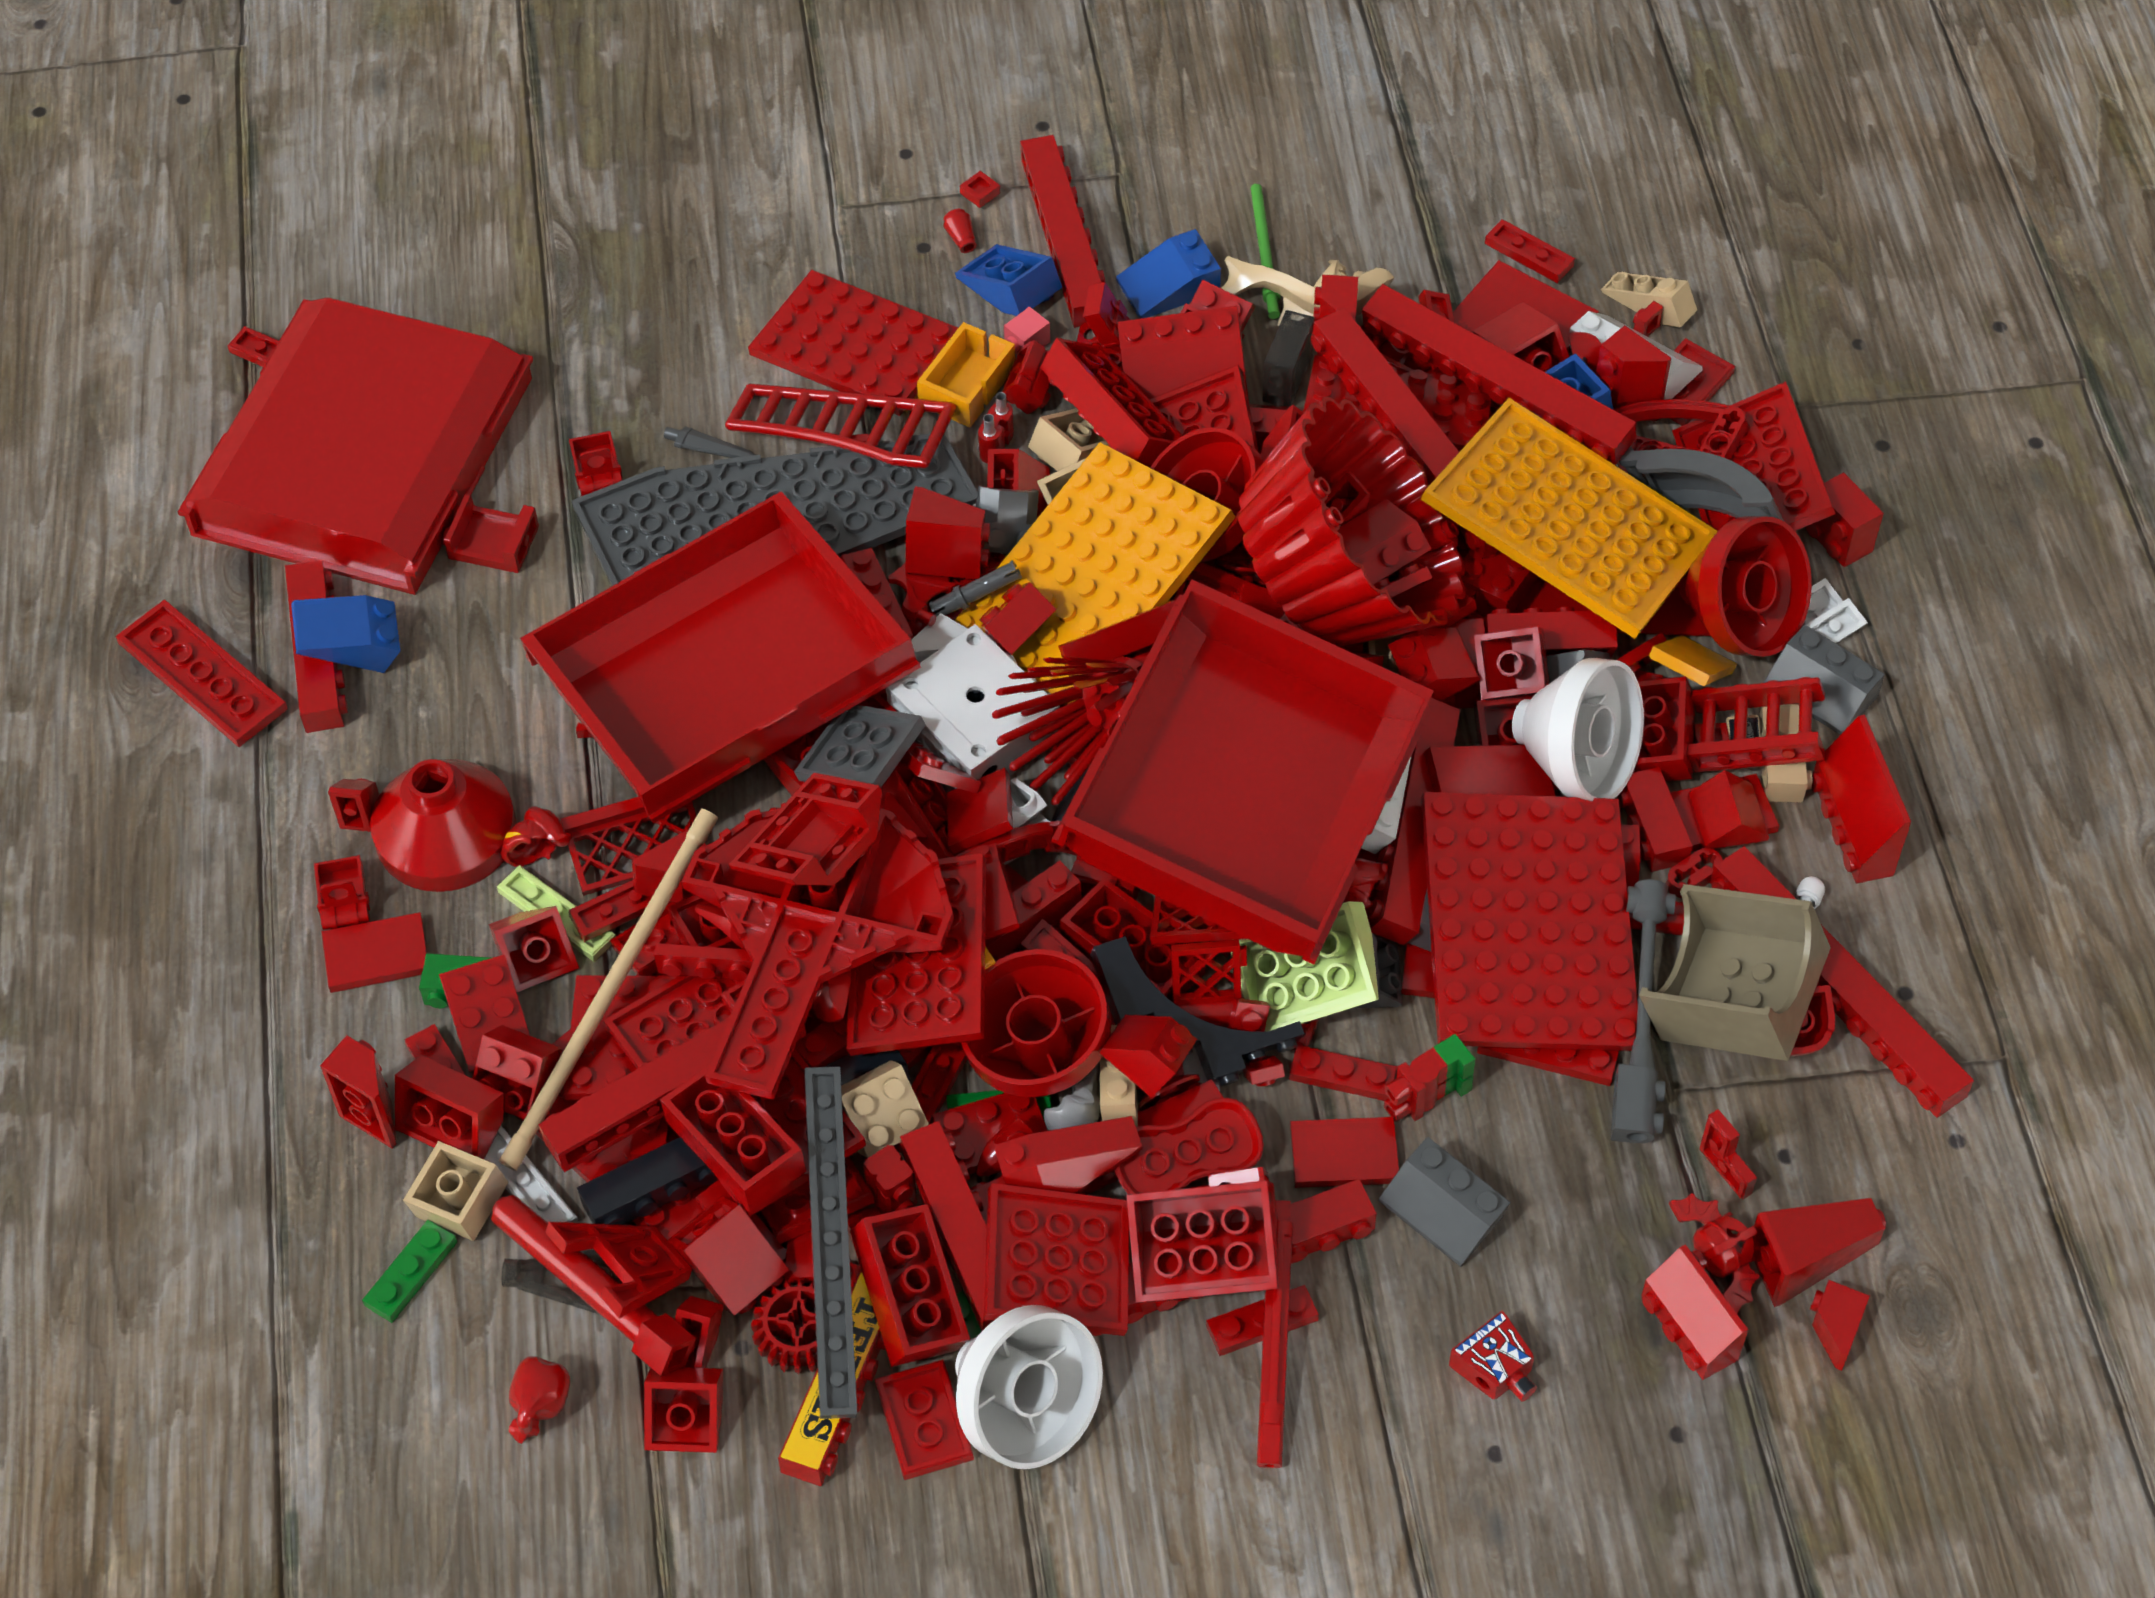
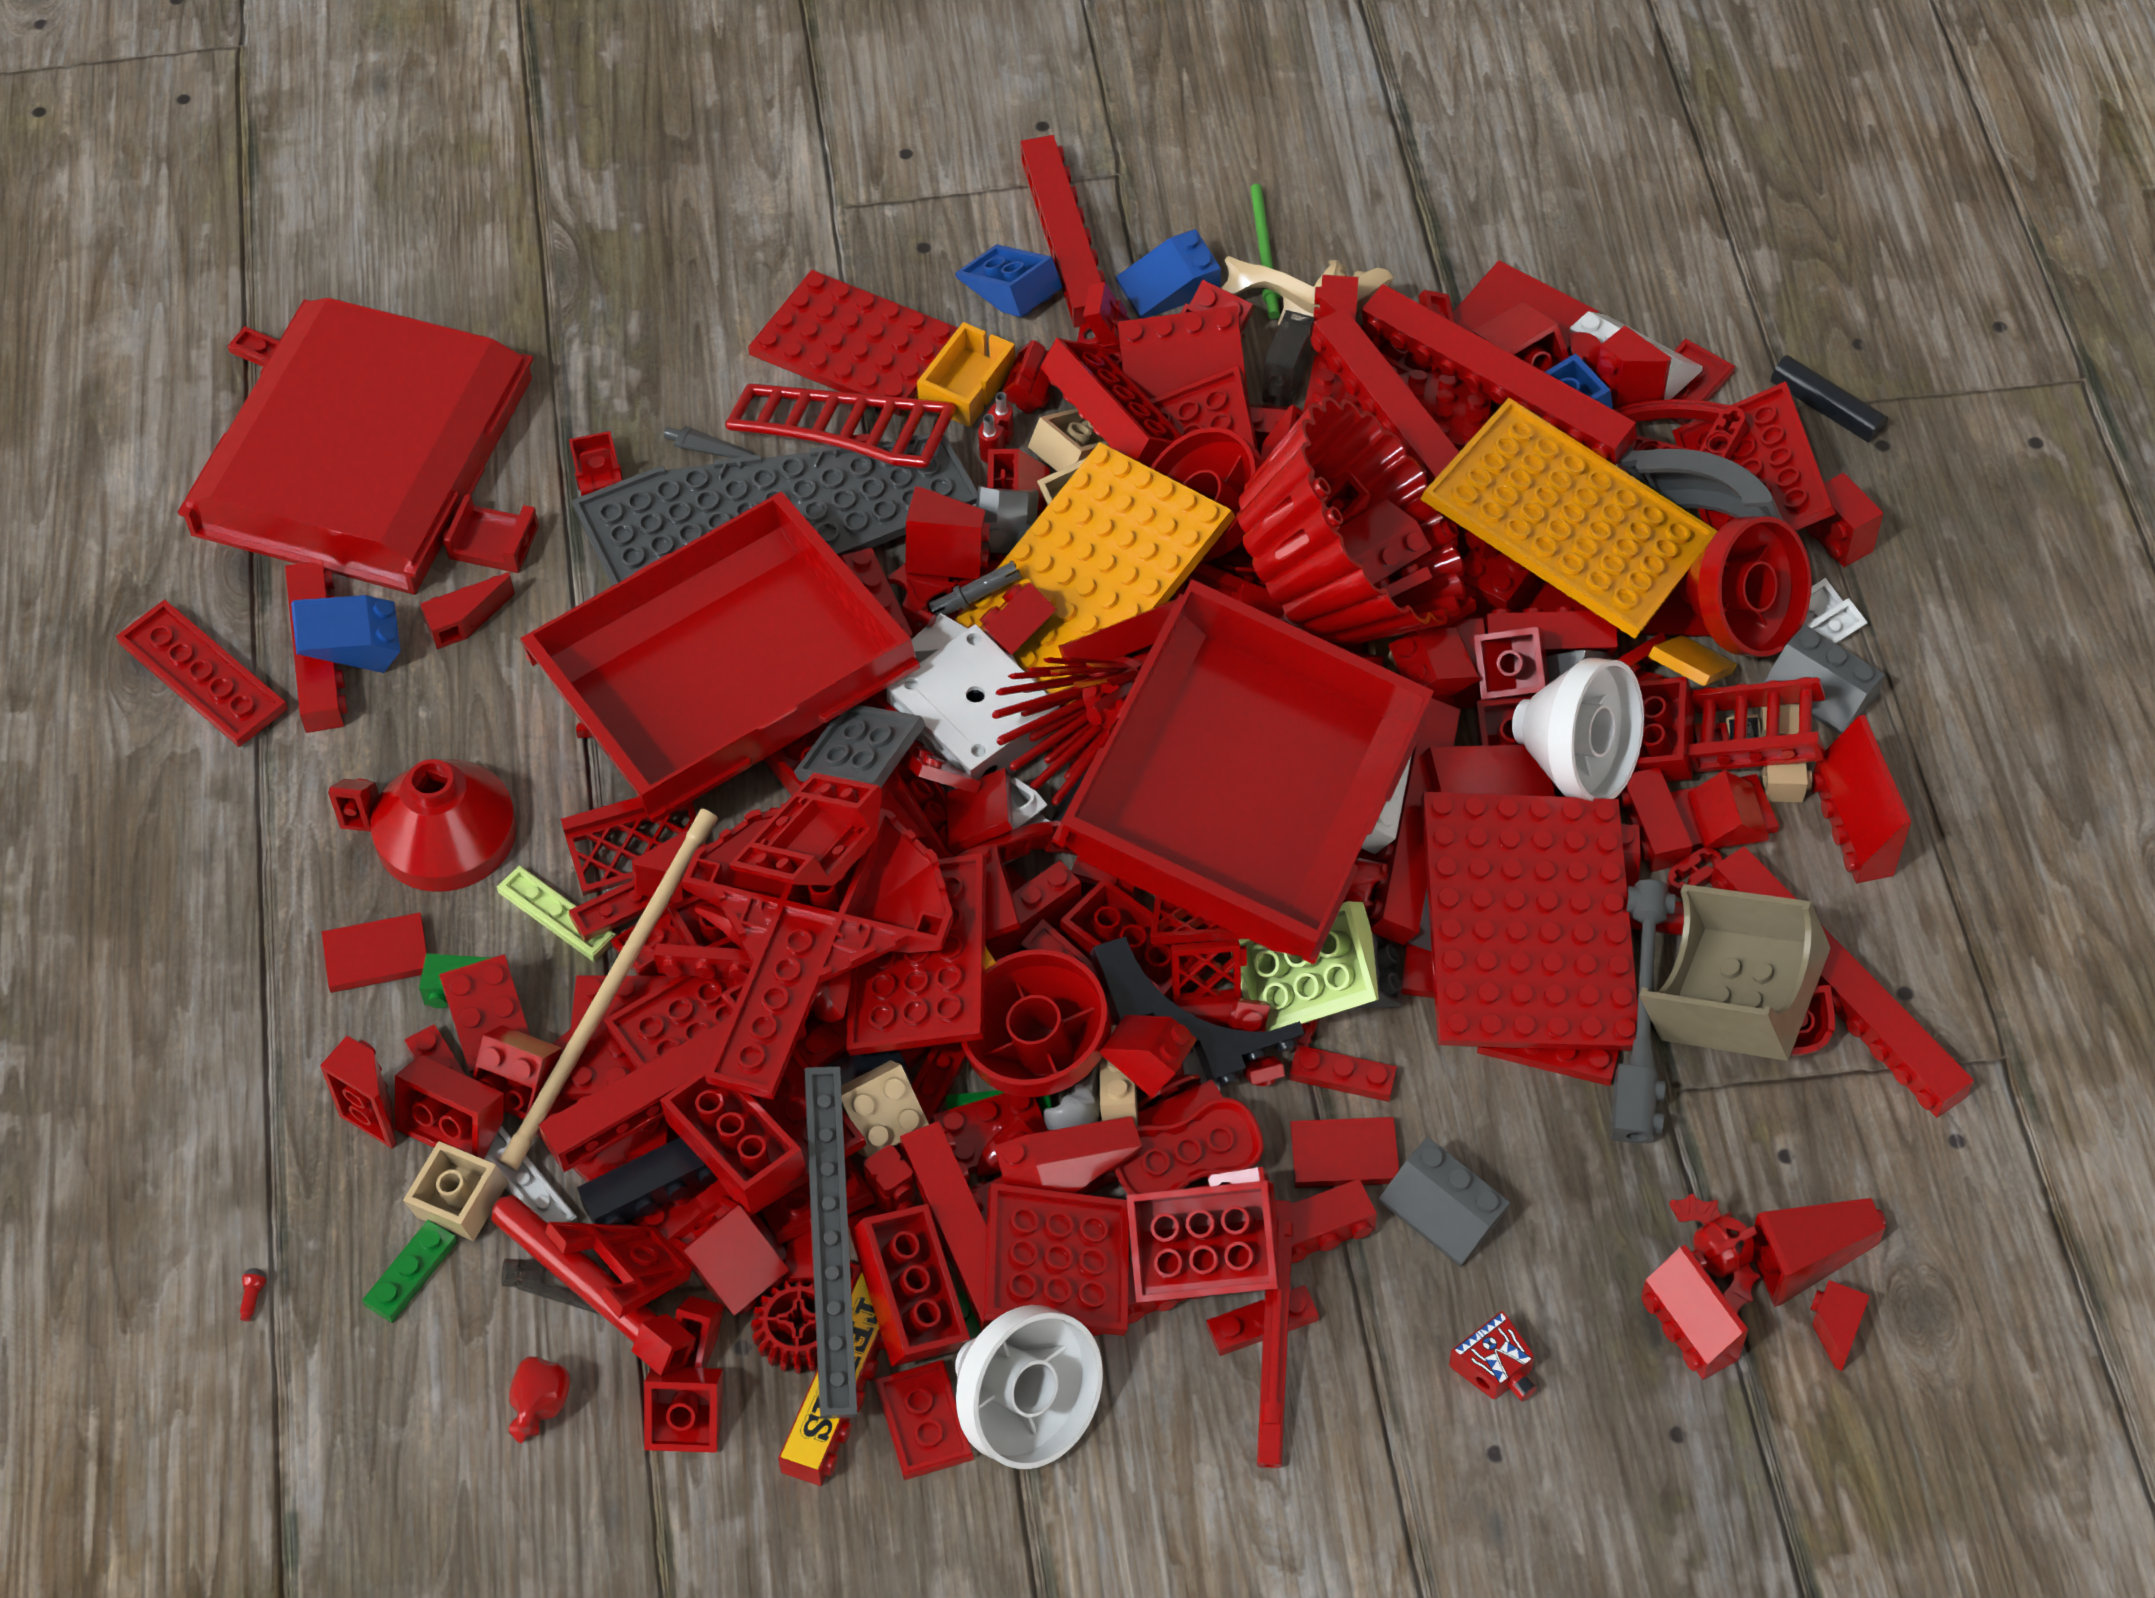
red piece [314,855,371,930] -> none
red slope [488,906,579,992] -> none
red hair [500,806,572,867] -> none
red cone [943,208,977,253] -> none
red plate [960,171,1001,208] -> none
coral brick [1004,307,1051,355] -> none
red hips [1384,1034,1475,1122] -> none
red plate [1485,219,1575,284] -> none
tan slope [1601,272,1697,327] -> none
red plate [1633,301,1663,337] -> none
red tile [1699,1109,1757,1200] -> none
white cylinder [1795,876,1825,909] -> none
none -> red piece [240,1268,267,1322]
none -> red slope [420,572,515,649]
none -> black brick [1770,355,1888,443]

